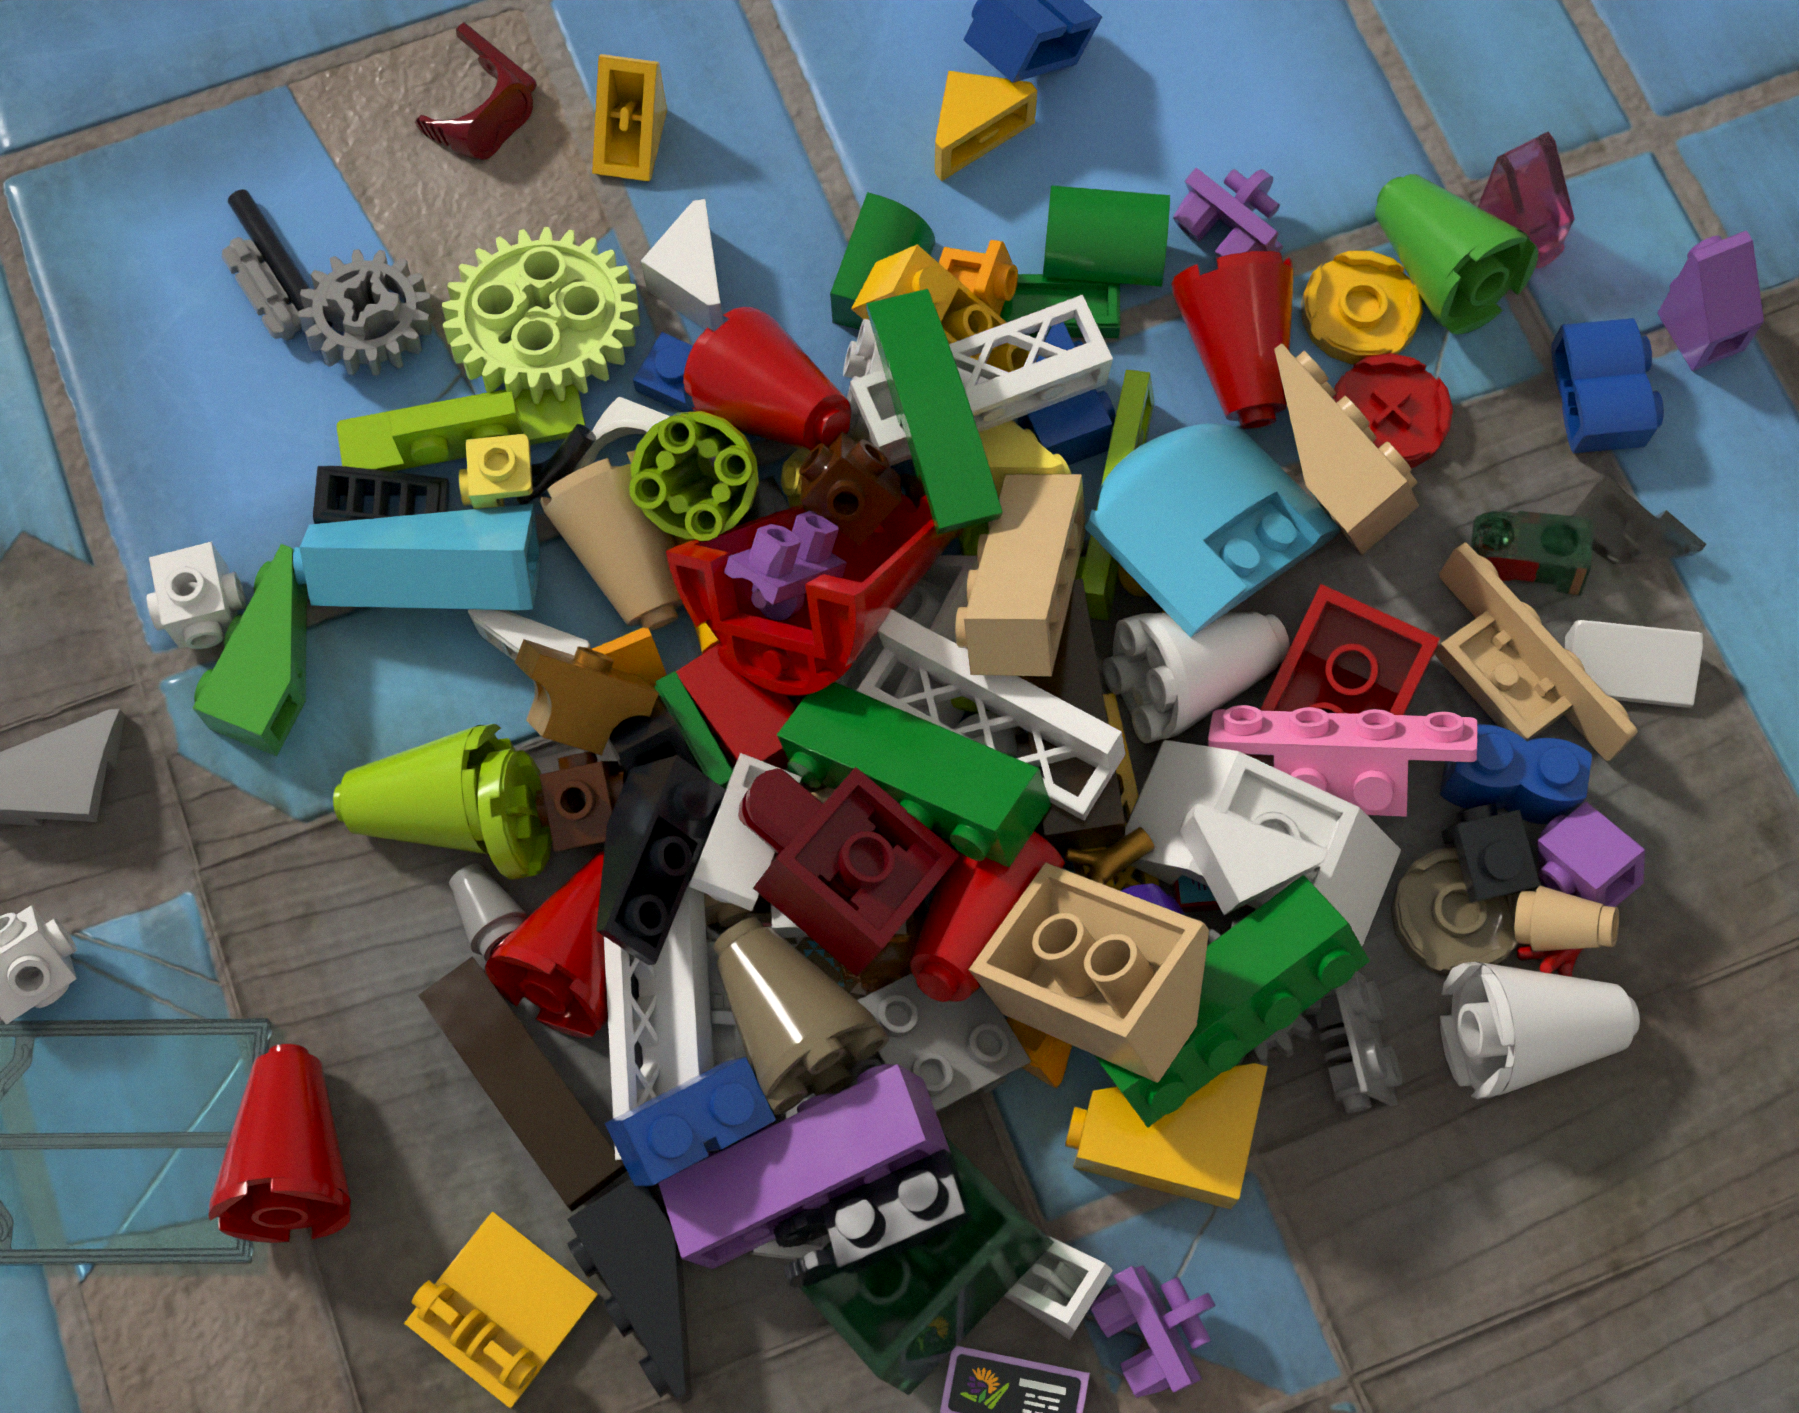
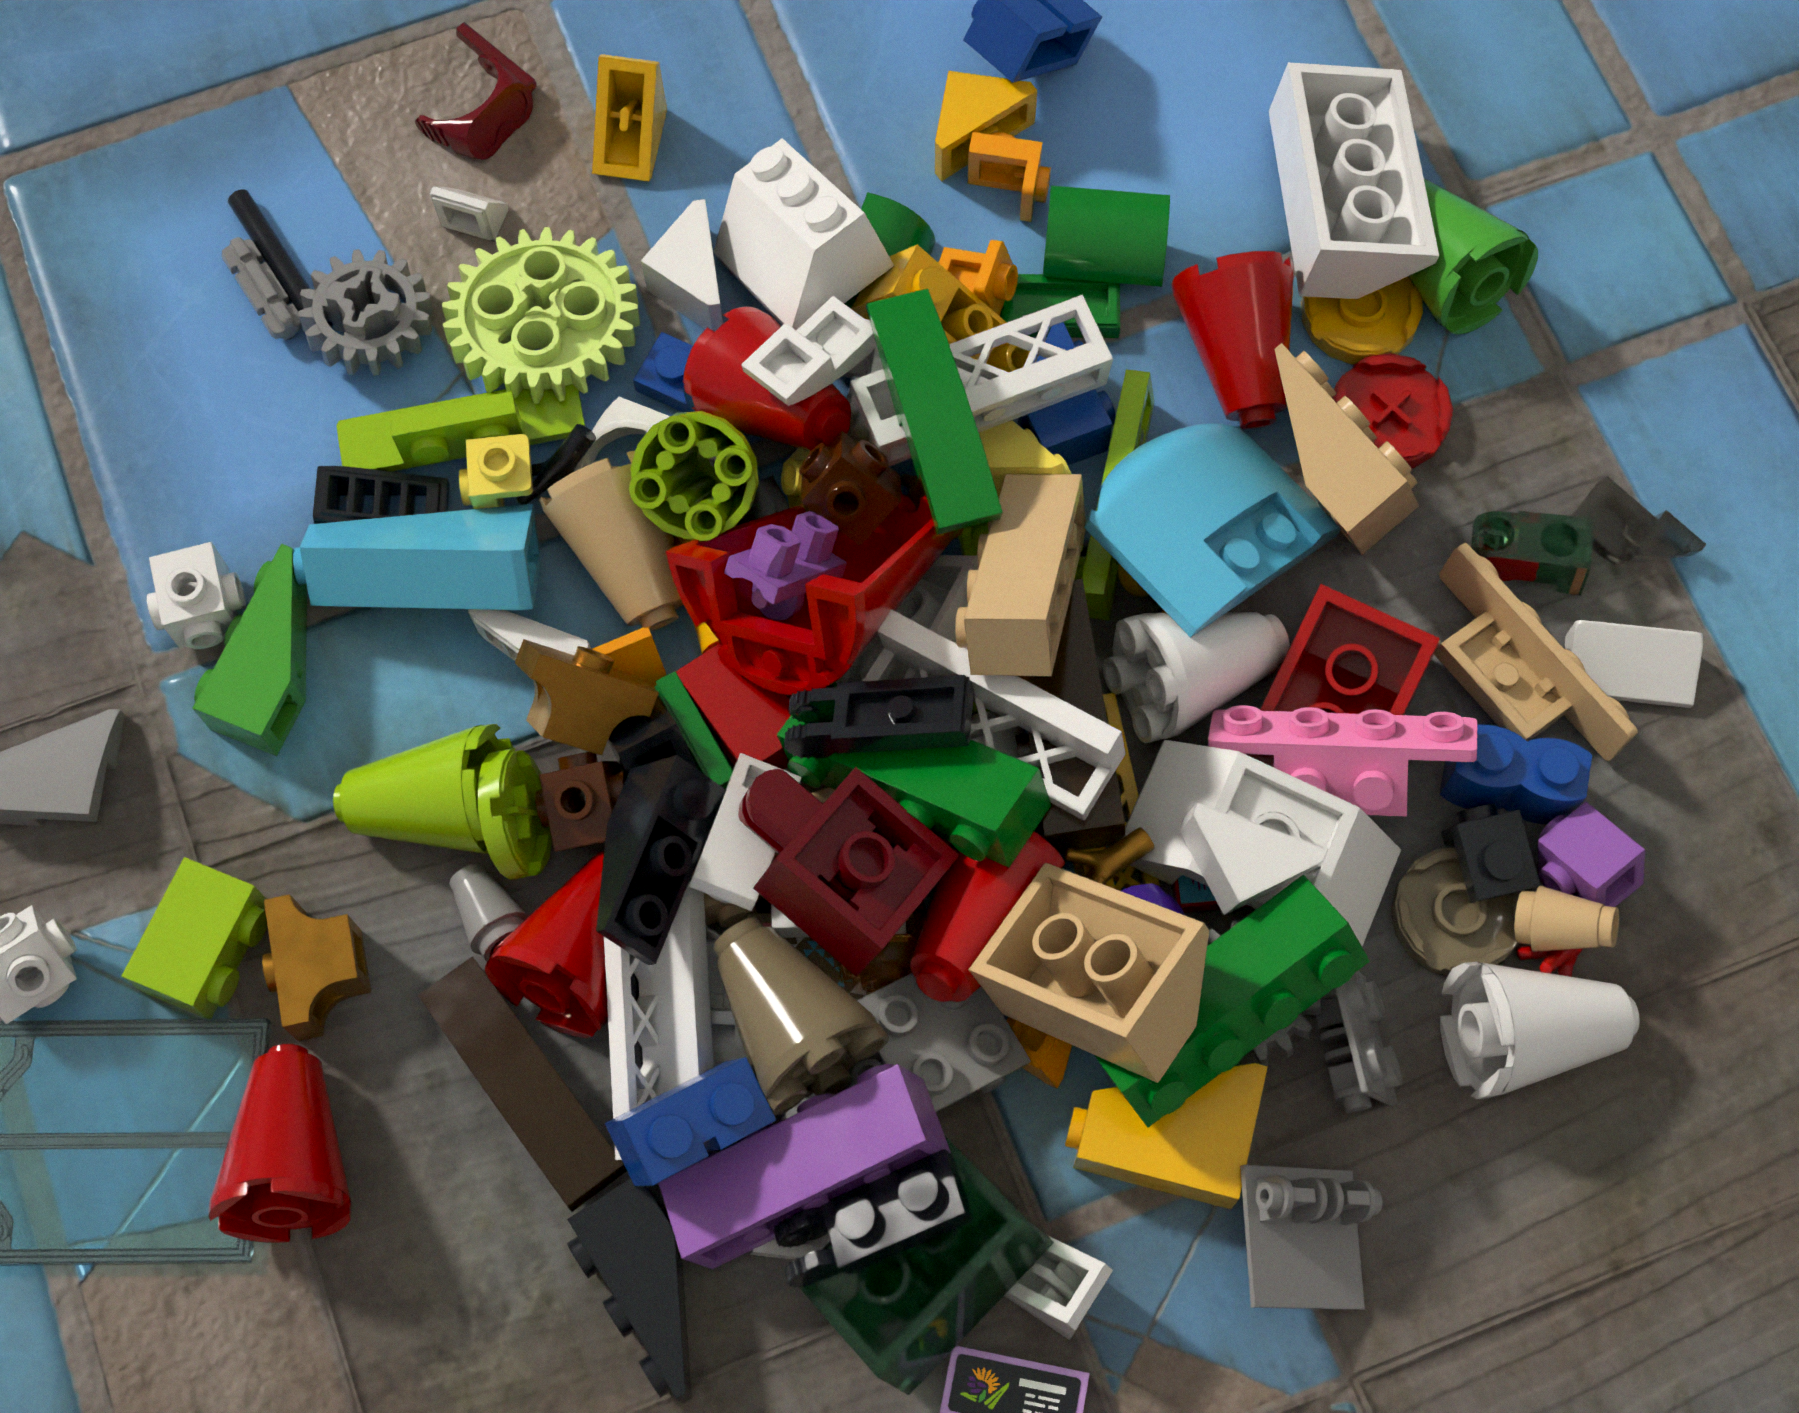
yellow hinge [404,1211,598,1409] -> none
medium lavender hips [1090,1265,1216,1398] -> none
medium lavender hips [1173,167,1283,257] -> none
clear pink slope [1478,131,1575,269] -> none
blue brick [1551,318,1664,454] -> none
medium lavender slope [1657,230,1764,371] -> none
none -> lime brick [121,857,267,1021]
none -> pearl gold brick [262,894,371,1041]
none -> white slope [430,186,508,241]
none -> white slope [714,138,894,330]
none -> white slope [741,296,877,406]
none -> black hinge [784,675,974,759]
none -> light orange bracket [967,132,1051,222]
none -> light grey hinge [1240,1165,1383,1310]
none -> white slope [1268,62,1439,299]

